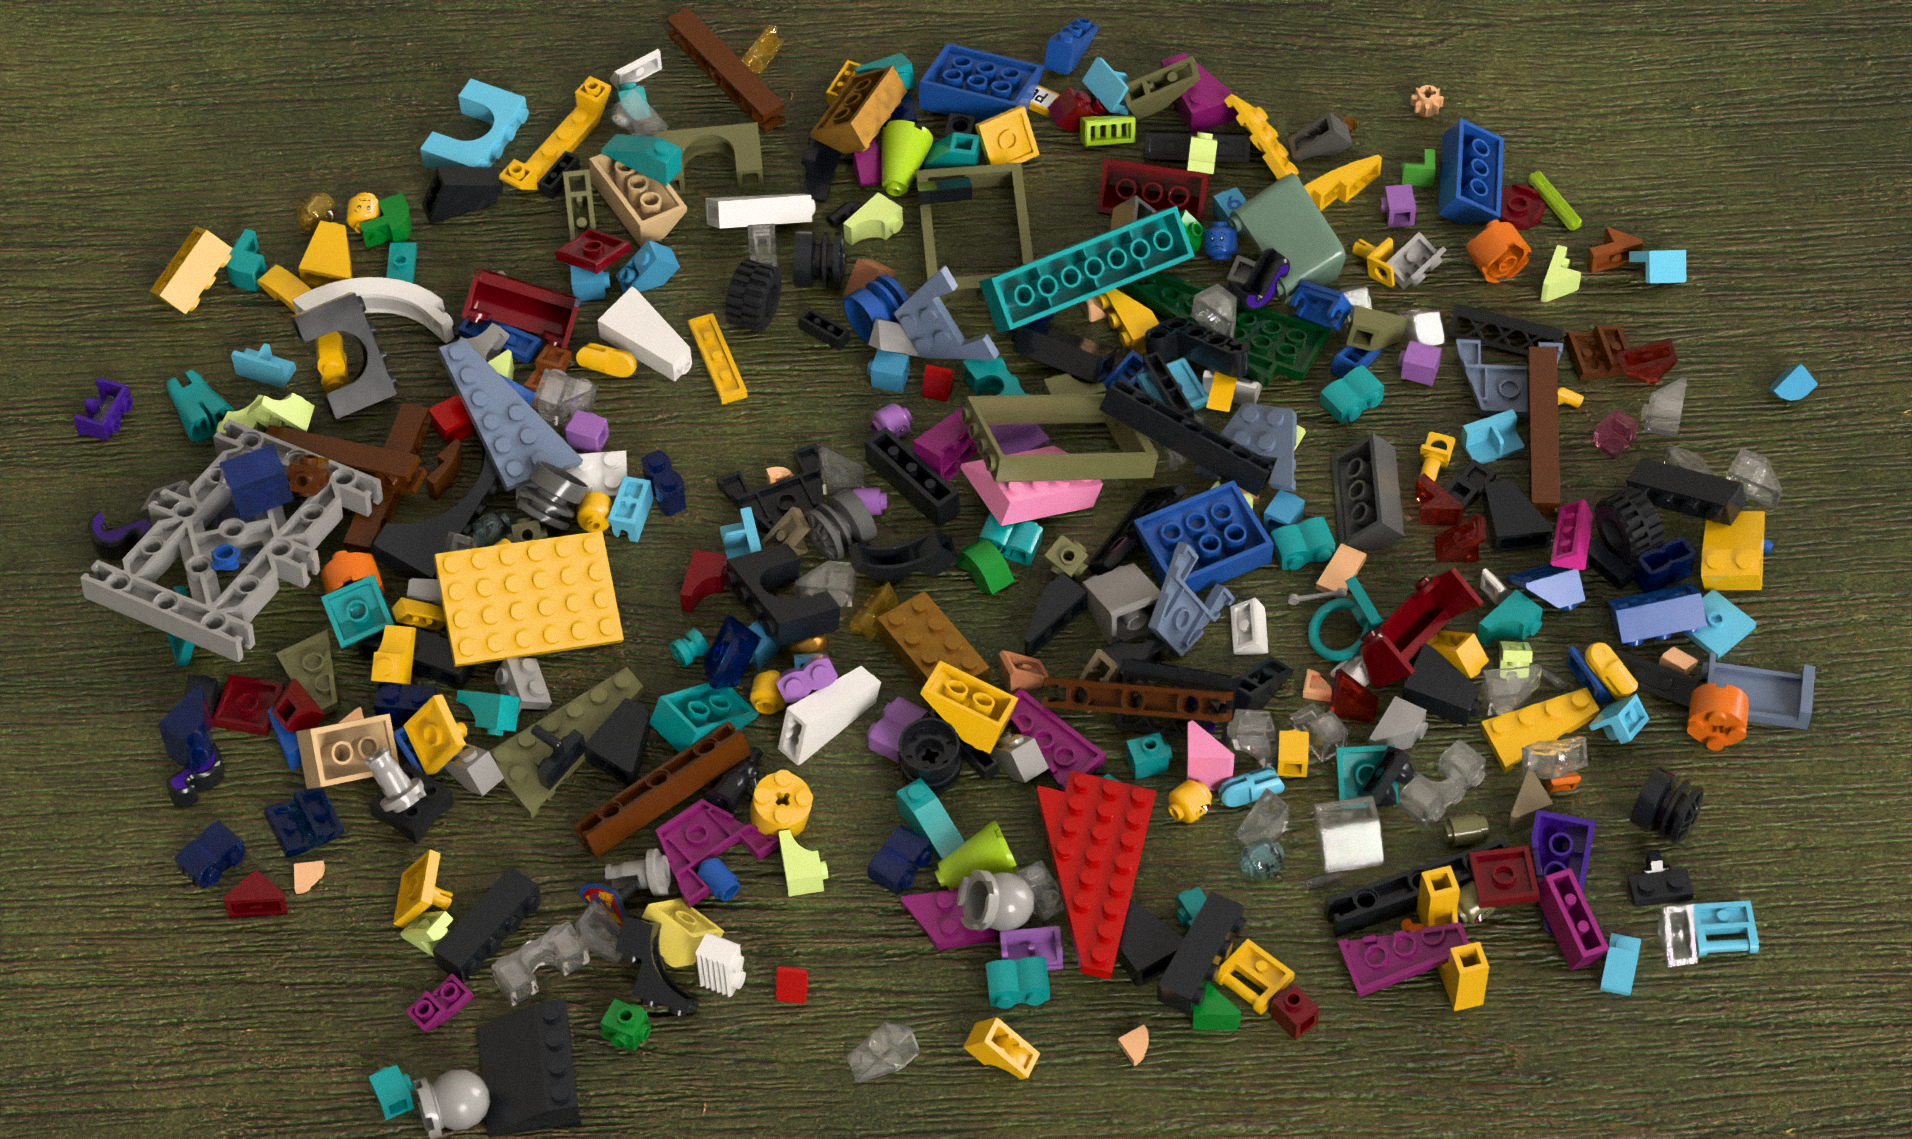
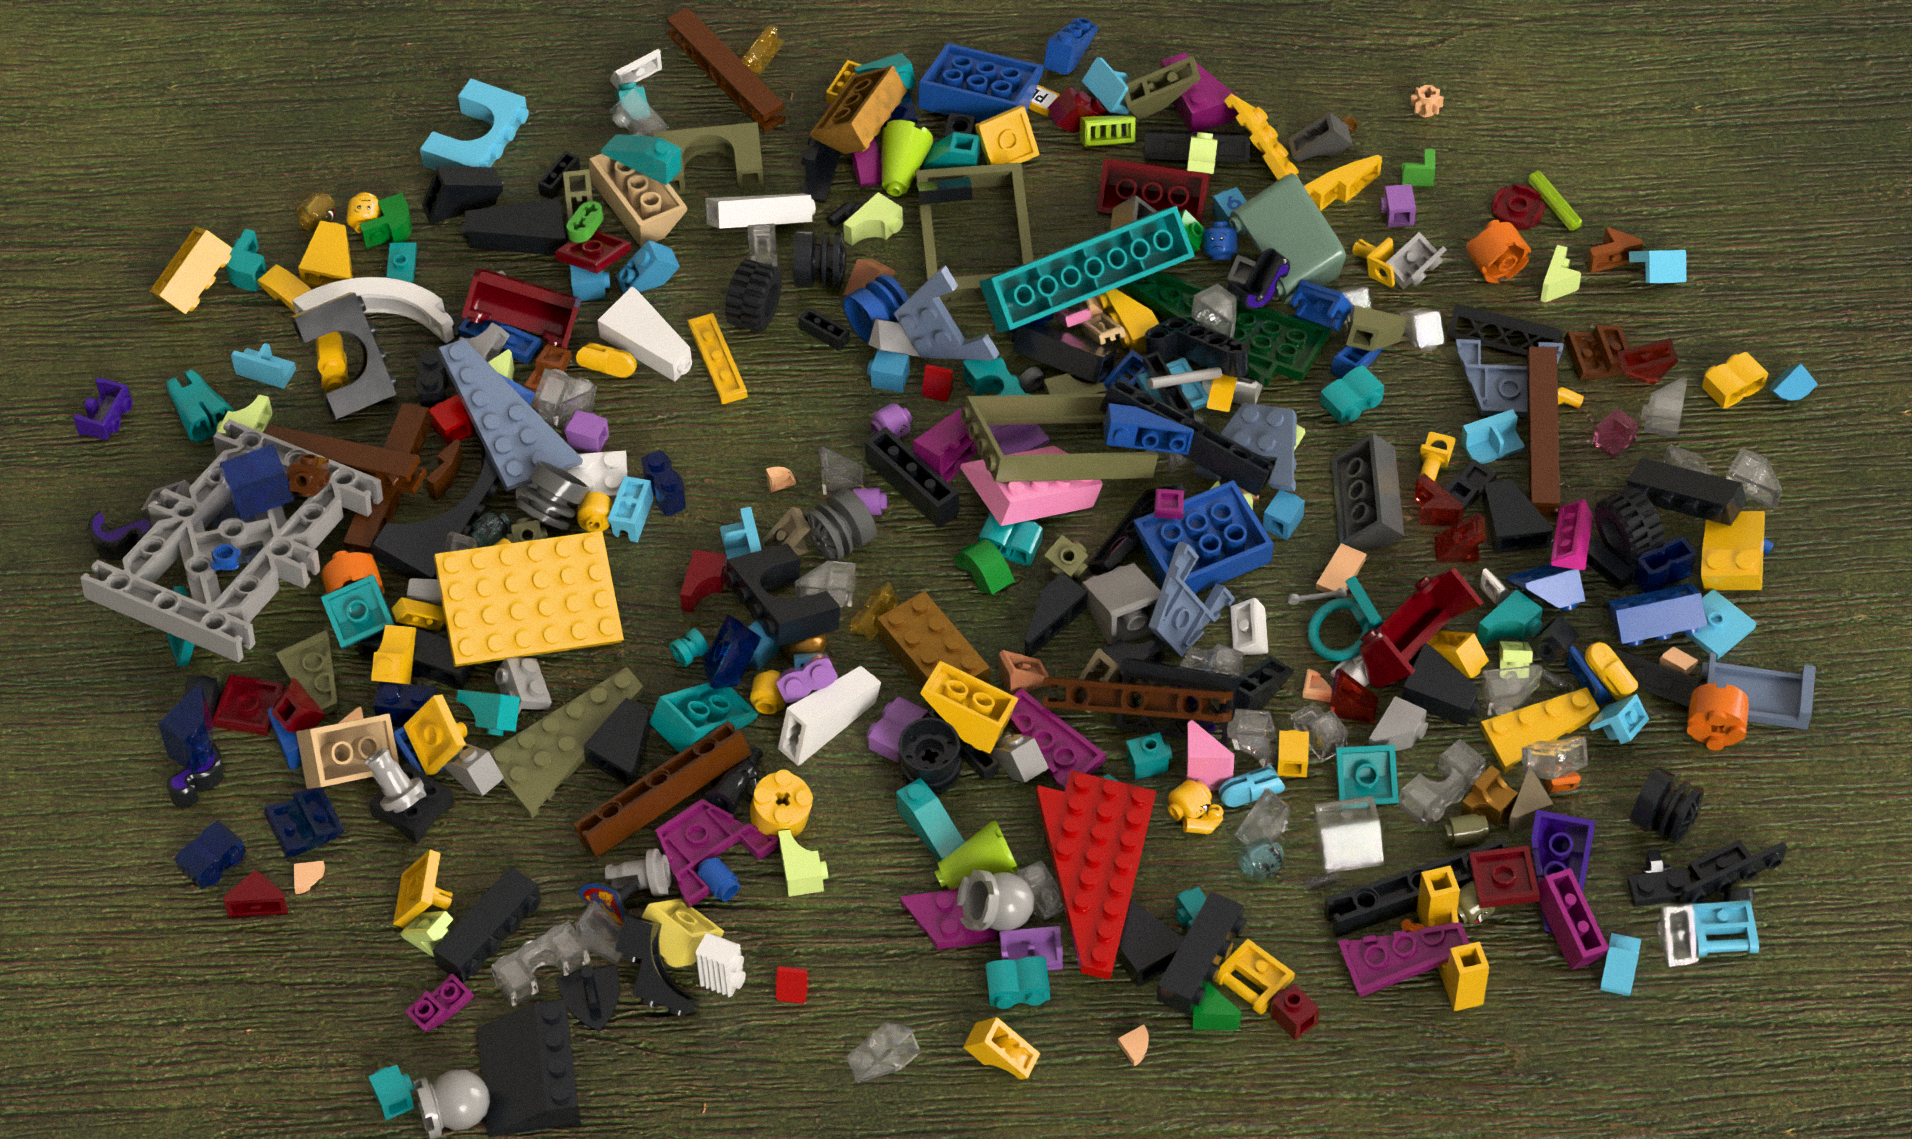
yellowish green arch [247,392,315,432] -> none
yellow slope [499,76,611,190] -> none
black plate [531,724,585,791] -> none
green brick [600,999,651,1051] -> none
black wing [716,443,823,533] -> none
black arch [848,528,959,588] -> none
clear blue brick [867,824,933,895] -> none
teal brick [1270,517,1336,570] -> none
black tile [1357,746,1417,807] -> none
medium lavender brick [1398,341,1442,386] -> none
blue slope [1438,118,1504,224] -> none
none -> black brick [416,351,448,409]
none -> black slope [461,198,566,255]
none -> black shield [557,965,620,1032]
none -> bright green beam [566,201,604,243]
none -> dark grey tile [1018,367,1046,394]
none -> bright pink tile [1055,307,1092,328]
none -> tan tile [1080,313,1126,345]
none -> blue slope [1103,403,1194,455]
none -> light grey bar [1147,367,1222,389]
none -> magenta tile [1154,489,1184,519]
none -> clear arch [1180,643,1244,676]
none -> yellow arm [1183,804,1224,834]
none -> pearl gold brick [1460,765,1518,827]
none -> black brick [1529,614,1579,665]
none -> black bracket [1679,840,1787,907]
none -> yellow brick [1702,352,1768,409]
none -> black tile [1724,888,1755,902]

